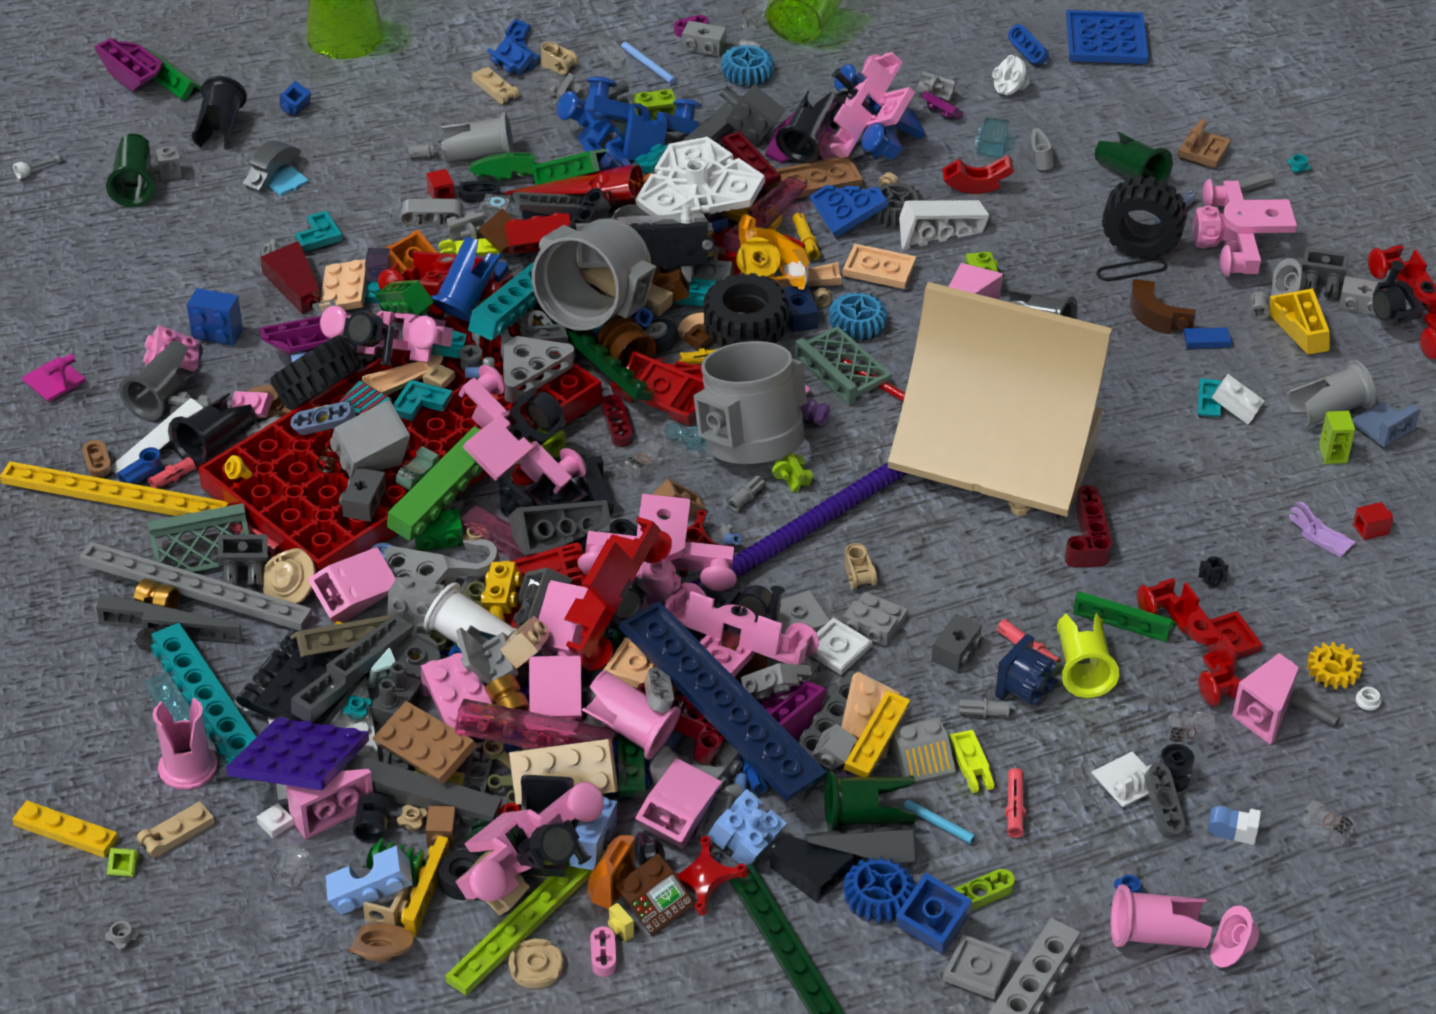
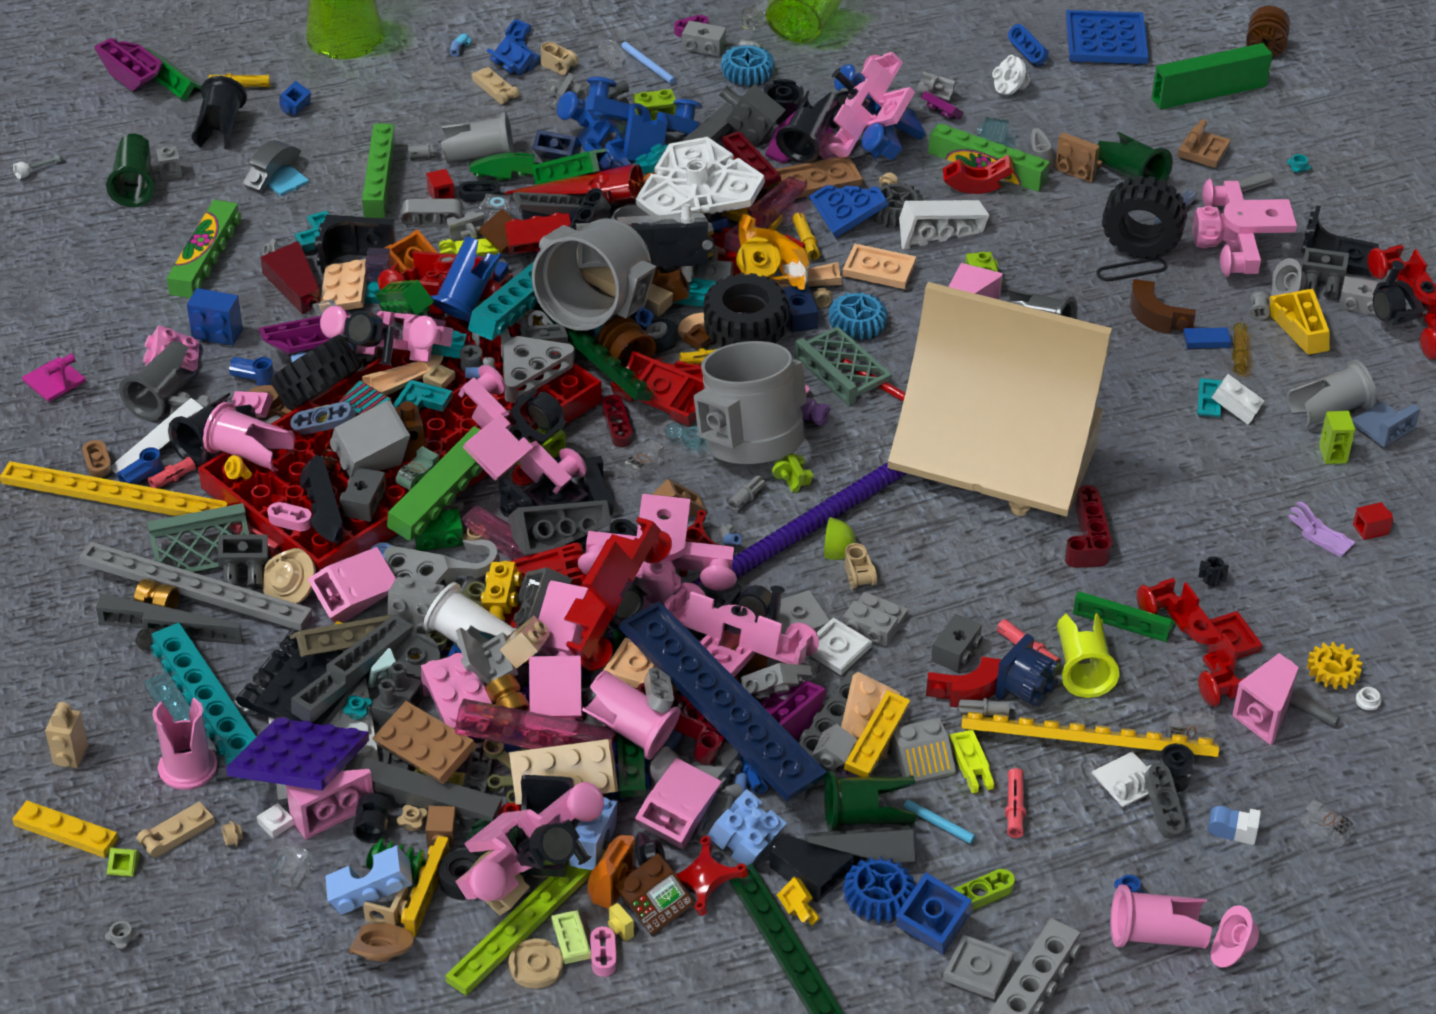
none -> tan brick [45,702,88,768]
none -> bright green brick [167,200,241,298]
none -> bright pink piece [203,402,295,472]
none -> yellow pin [209,73,270,88]
none -> tan plate [222,821,243,846]
none -> blue piece [229,357,275,386]
none -> bright pink beam [267,502,312,531]
none -> black brick [300,455,344,544]
none -> black bracket [315,214,396,273]
none -> bright green brick [362,123,396,219]
none -> reddish brown torso [395,401,426,461]
none -> arm [450,33,472,57]
none -> dark blue brick [532,129,582,160]
none -> yellowish green plate [551,910,591,964]
none -> black brick [764,79,804,122]
none -> yellow plate [777,877,820,926]
none -> lime helmet [824,517,856,560]
none -> red arch [926,656,1002,707]
none -> bright green brick [928,123,1050,192]
none -> yellow plate [961,712,1219,757]
none -> medium nougat plate [1055,132,1103,183]
none -> green brick [1151,43,1273,110]
none -> clear yellow pin [1231,322,1249,375]
none -> reddish brown wheel [1246,5,1290,57]
none -> black bracket [1301,205,1379,276]

